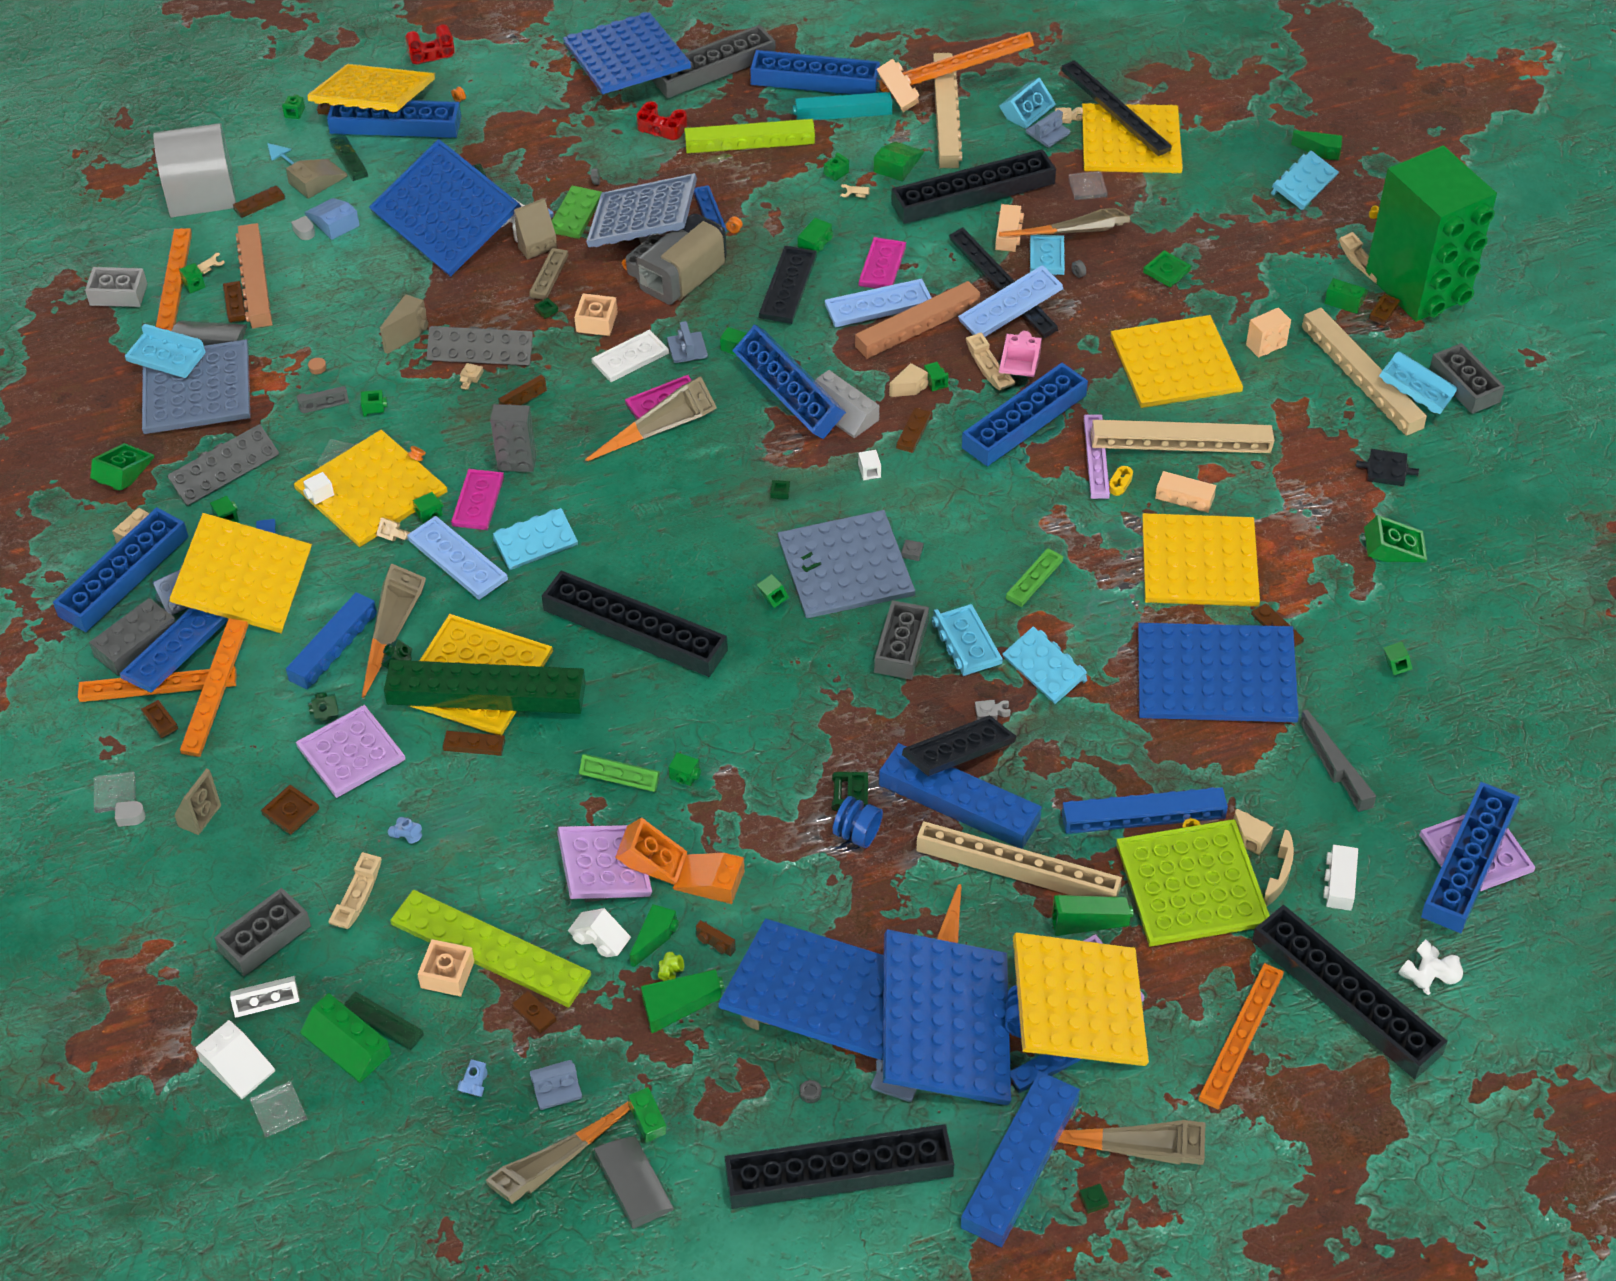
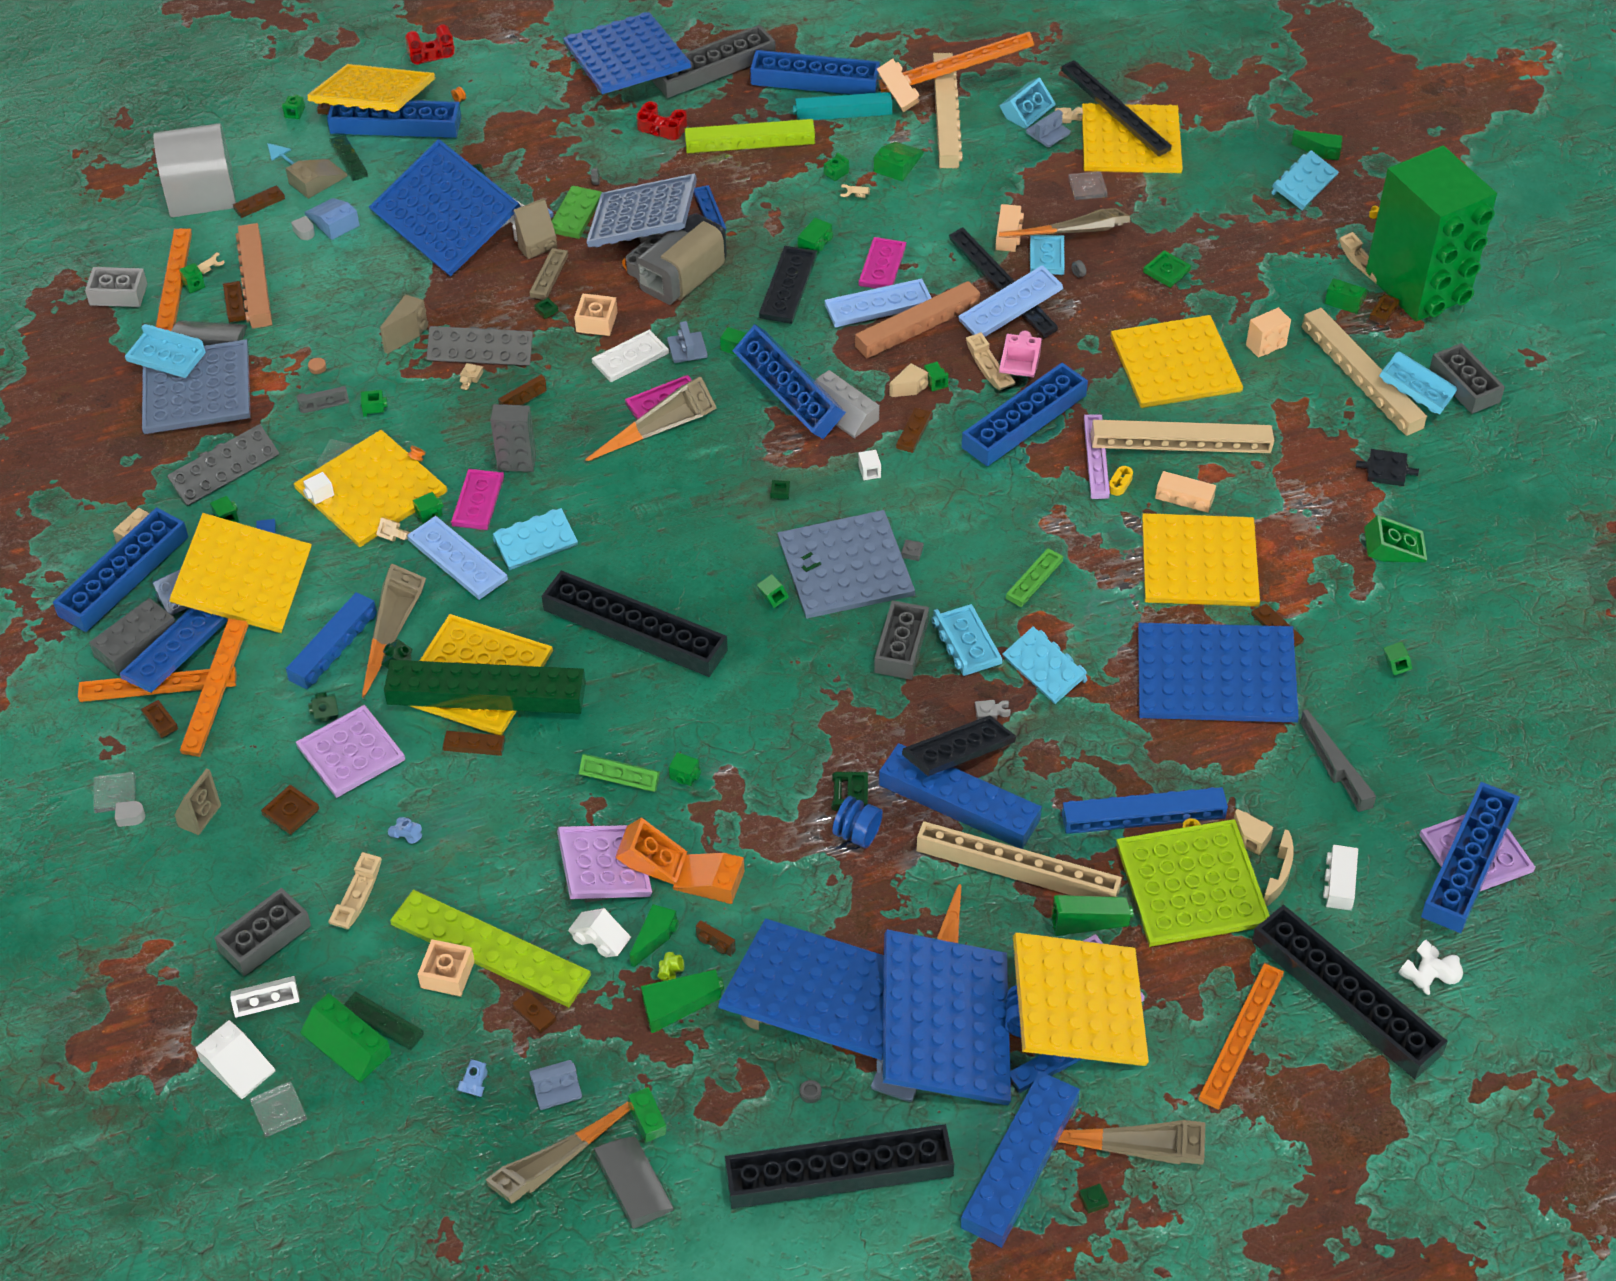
green slope [90,443,154,490] -> none
orange bush [726,216,743,233] -> none
black brick [891,149,1056,224] -> none

